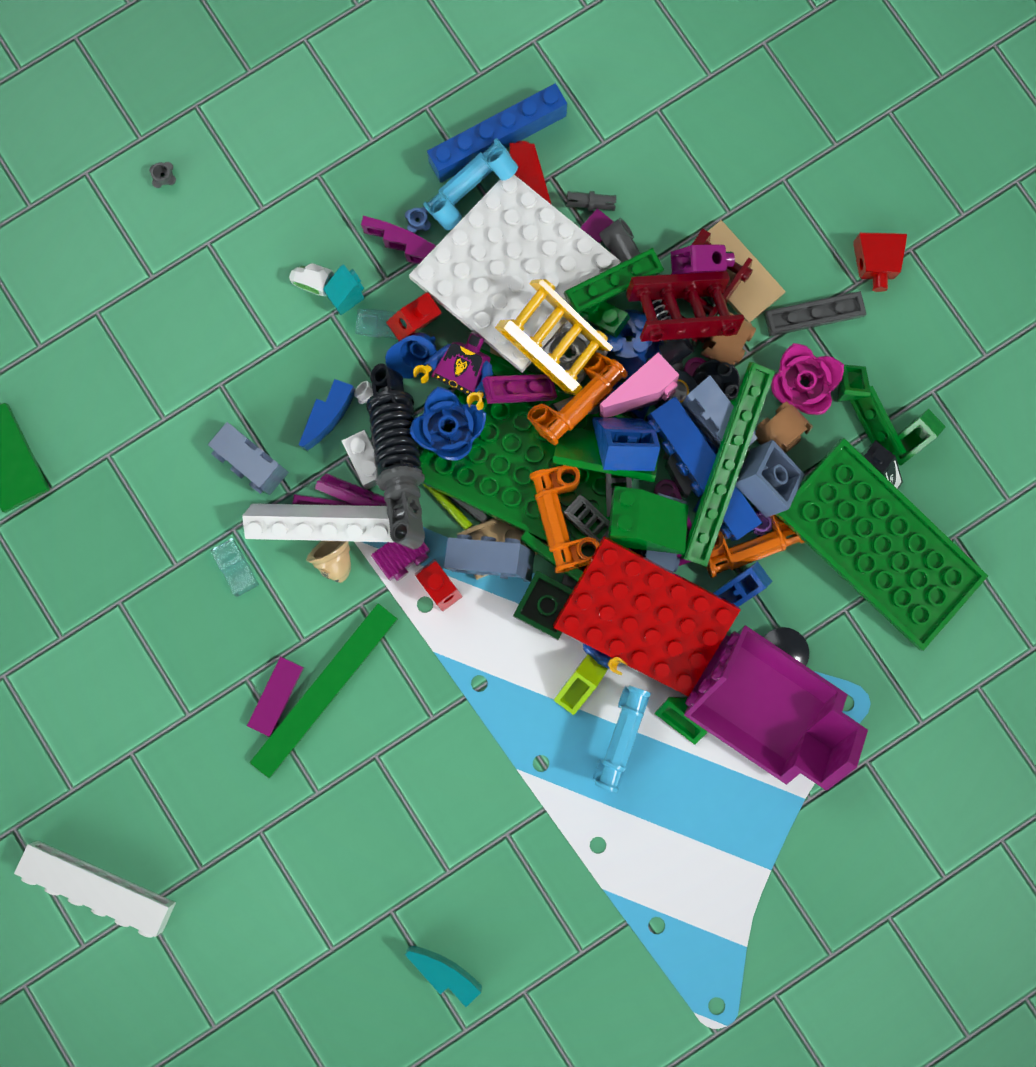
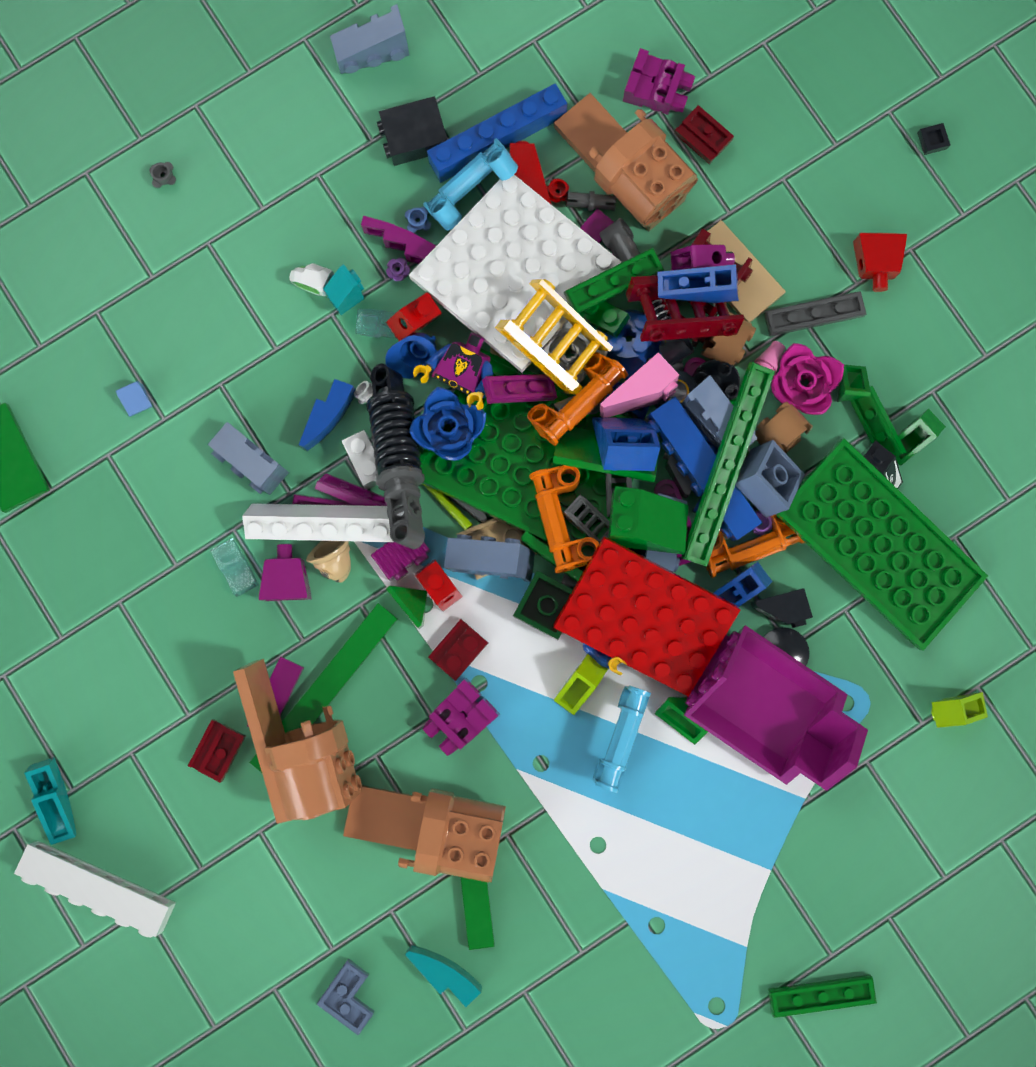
none -> teal slope [24,757,77,845]
none -> medium blue slope [116,381,153,417]
none -> dark red plate [188,719,246,783]
none -> nougat piece [233,659,362,824]
none -> magenta torso [259,544,312,601]
none -> sand blue tile [317,958,375,1035]
none -> sand blue wedge [330,4,409,74]
none -> nougat piece [343,785,506,883]
none -> black brick [377,96,448,166]
none -> medium lavender plate [386,258,410,281]
none -> green slope [386,586,427,629]
none -> magenta hips [422,678,500,756]
none -> dark red plate [428,619,488,681]
none -> green tile [460,877,495,950]
none -> red plate [547,179,569,203]
none -> nougat piece [554,93,698,232]
none -> magenta hips [623,48,695,115]
none -> blue slope [658,264,739,303]
none -> dark red plate [674,105,734,165]
none -> black slope [751,588,813,628]
none -> bright pink cone [754,341,785,375]
none -> green tile [768,975,877,1018]
none -> black plate [917,123,951,155]
none -> lime slope [931,692,988,728]

